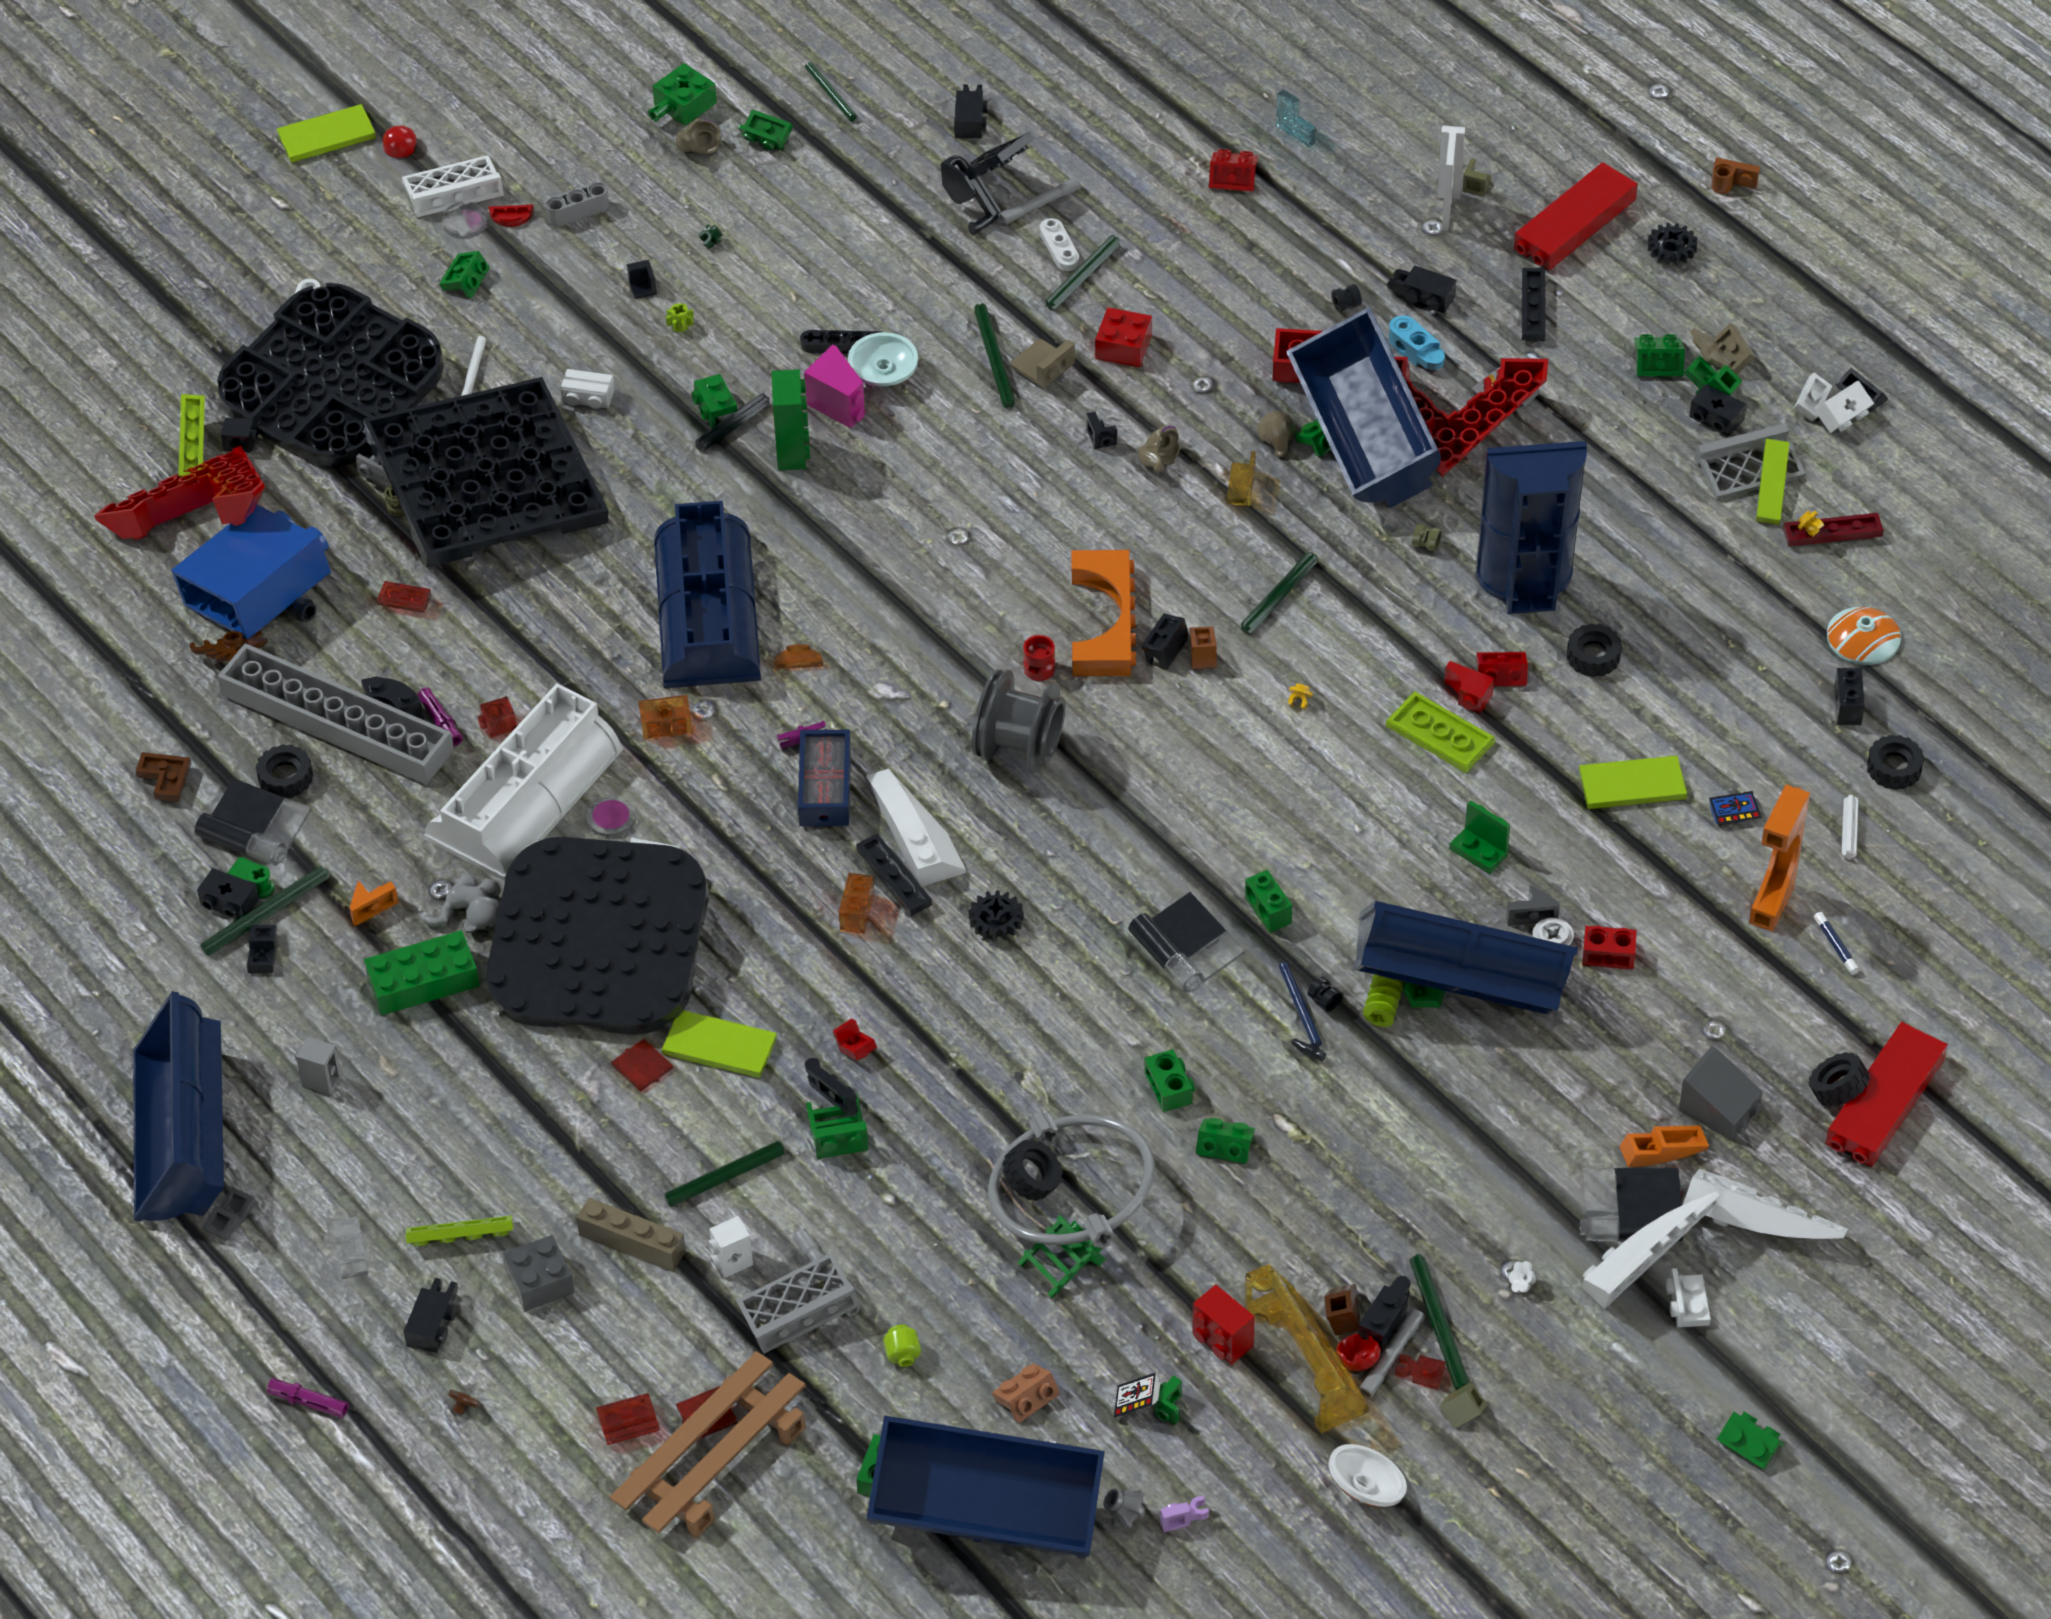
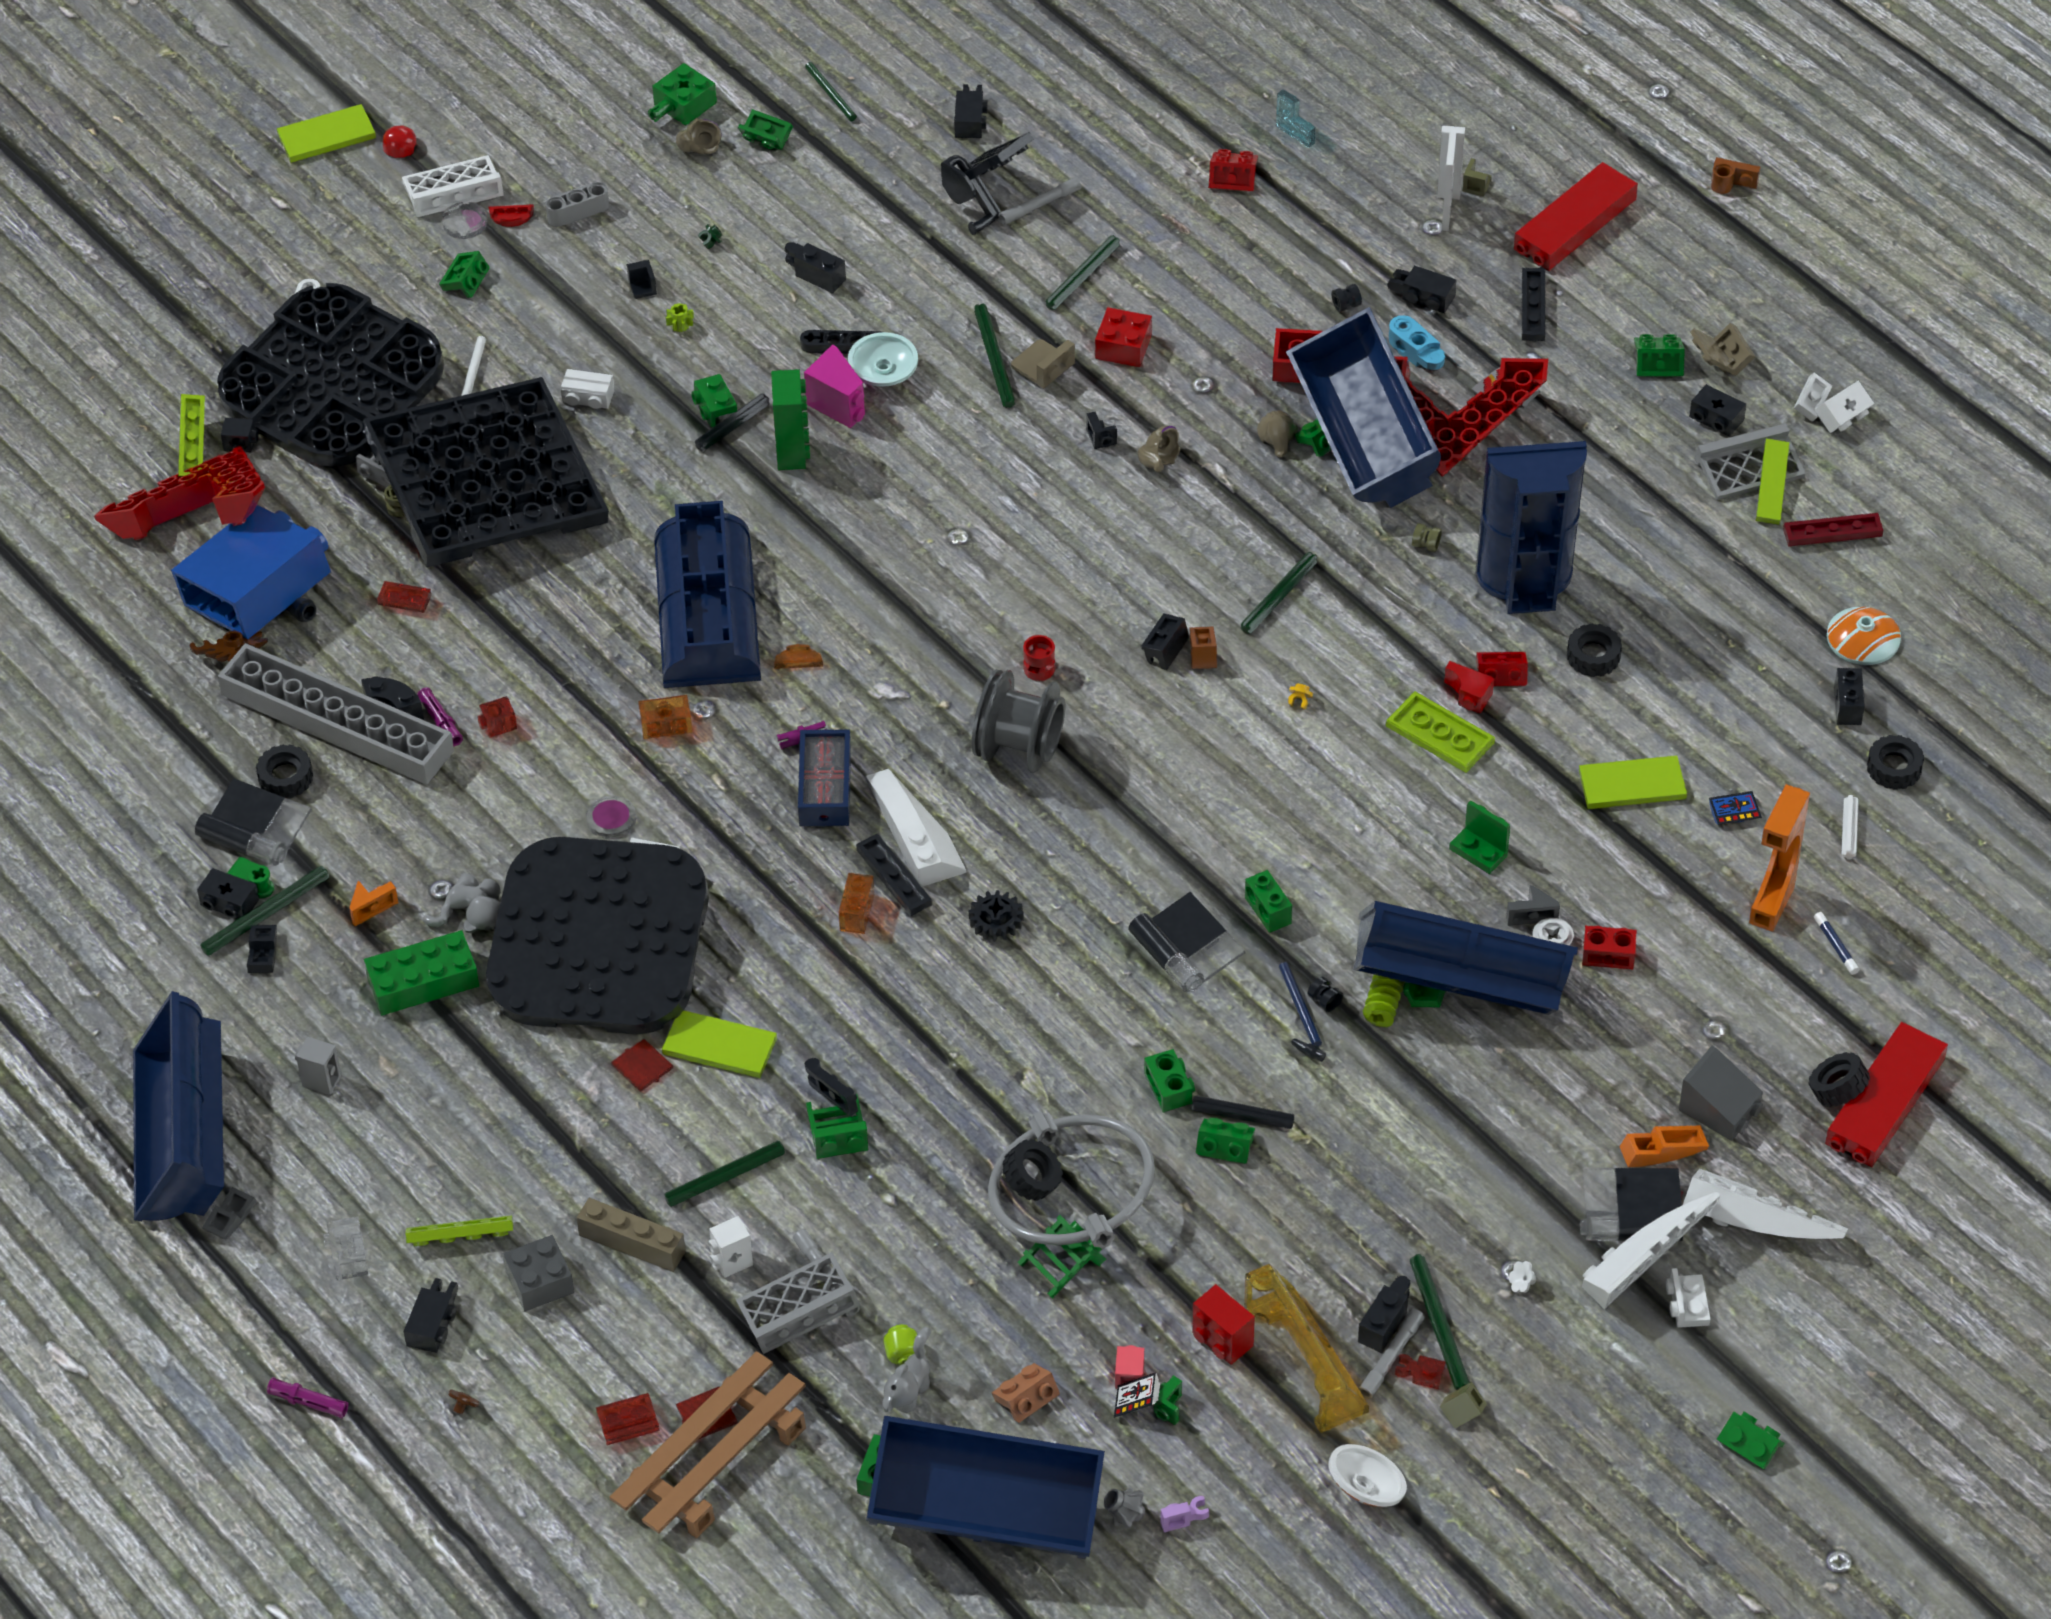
reddish brown plate [135,752,191,802] -> none
white piece [424,683,623,882] -> none
red bracket [833,1018,877,1061] -> none
white plate [1040,218,1079,271] -> none
orange arch [1071,550,1136,677] -> none
clear yellow panel [1227,451,1256,506] -> none
reddish brown slope [1324,1284,1361,1336] -> none
red hair [1336,1334,1381,1372] -> none
black gear [1647,222,1698,265] -> none
green brick [1683,355,1742,395] -> none
yellow plate [1798,510,1824,537] -> none
black slope [1836,368,1888,412] -> none
none -> black hinge [785,242,846,293]
none -> light grey animal [882,1327,931,1413]
none -> coral brick [1115,1345,1145,1389]
none -> black axle [1192,1095,1295,1129]

